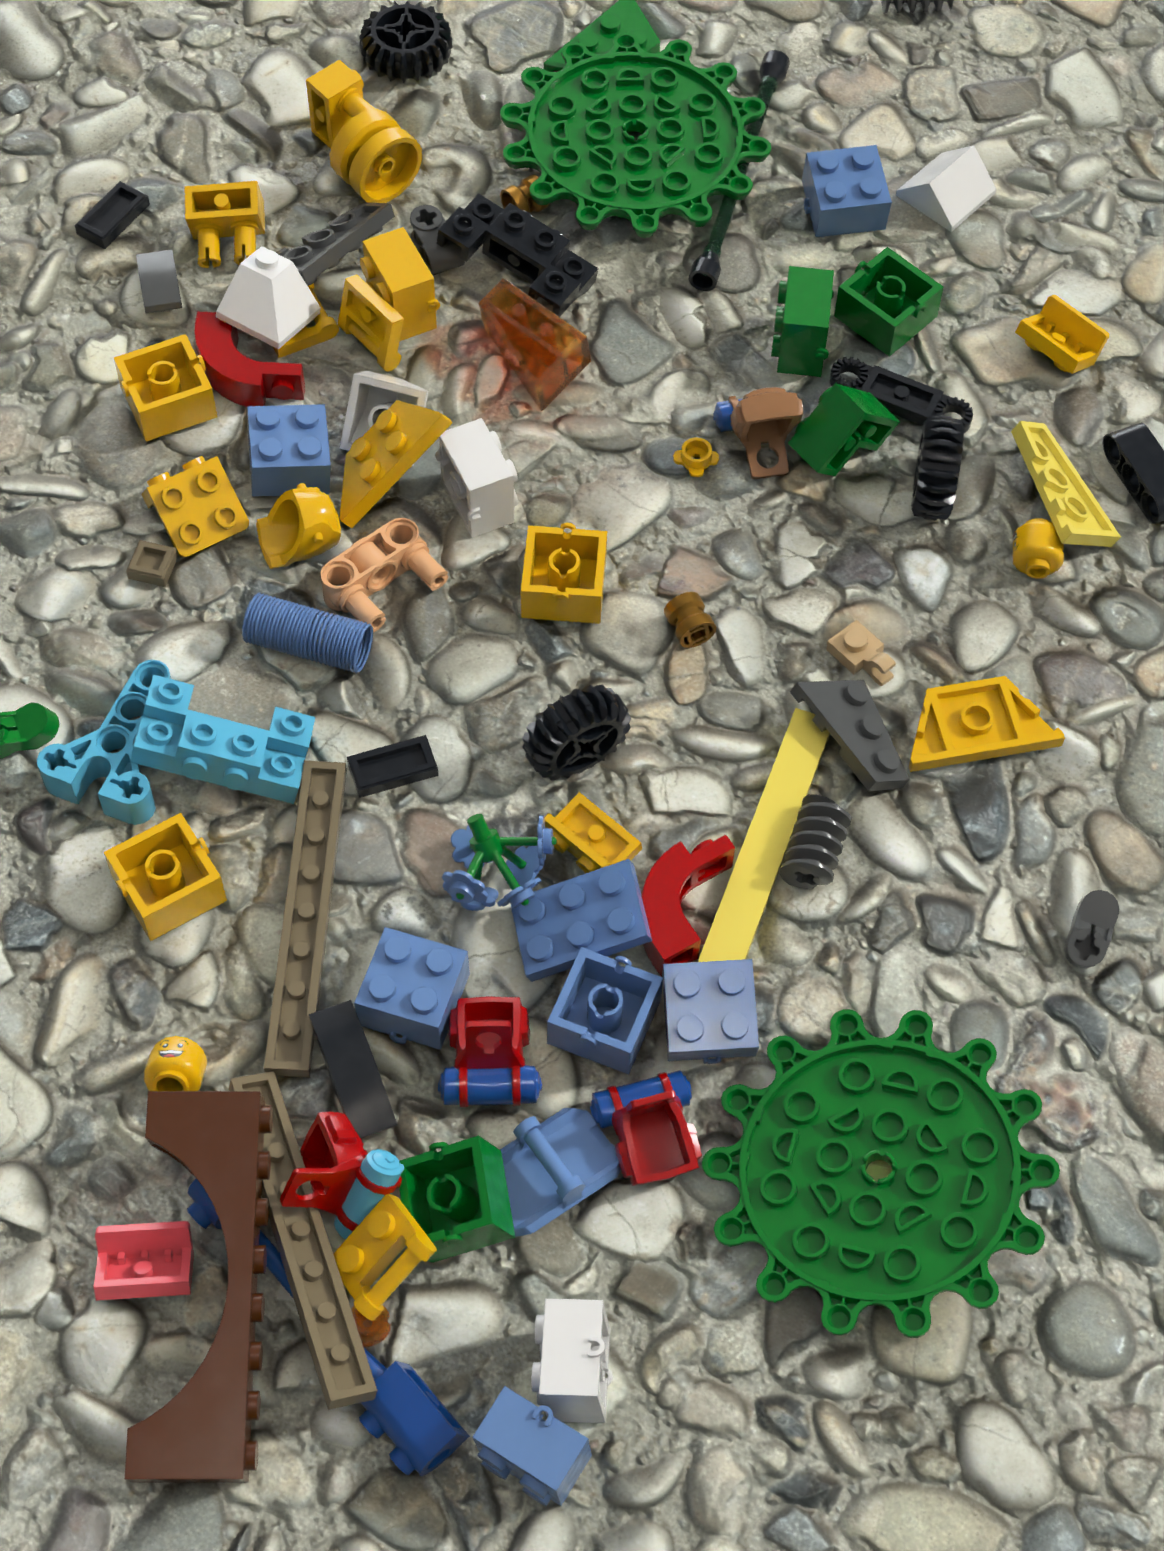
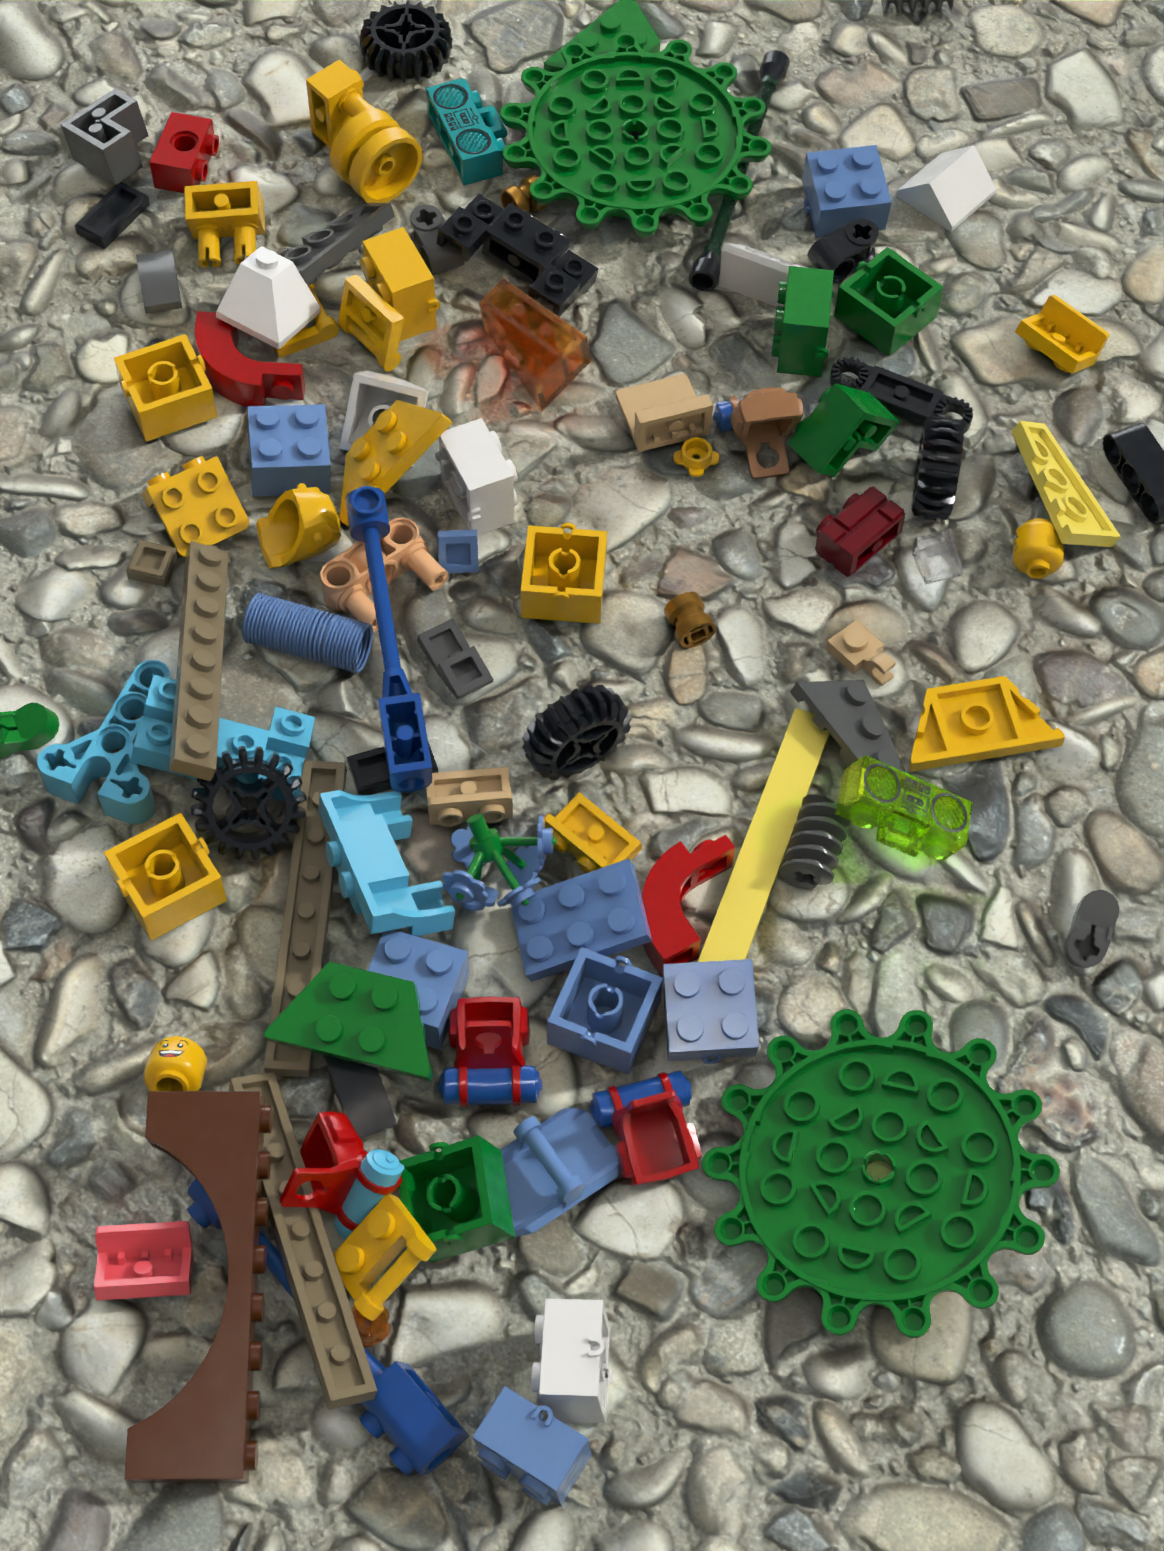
none -> dark grey brick [60,88,149,185]
none -> red brick [149,112,219,193]
none -> dark tan plate [169,541,229,781]
none -> black gear [191,746,307,860]
none -> green wing [263,961,433,1082]
none -> medium azure bracket [318,790,455,936]
none -> blue bar [345,486,432,793]
none -> dark grey slope [417,618,494,699]
none -> teal piece [426,78,508,186]
none -> tan bracket [426,767,513,827]
none -> medium blue tile [438,530,479,573]
none -> tan bracket [616,374,713,452]
none -> white slope [719,243,807,307]
none -> black piece [807,219,878,284]
none -> dark red brick [815,486,906,577]
none -> clear neon green piece [835,755,973,861]
none -> clear slope [912,529,963,584]

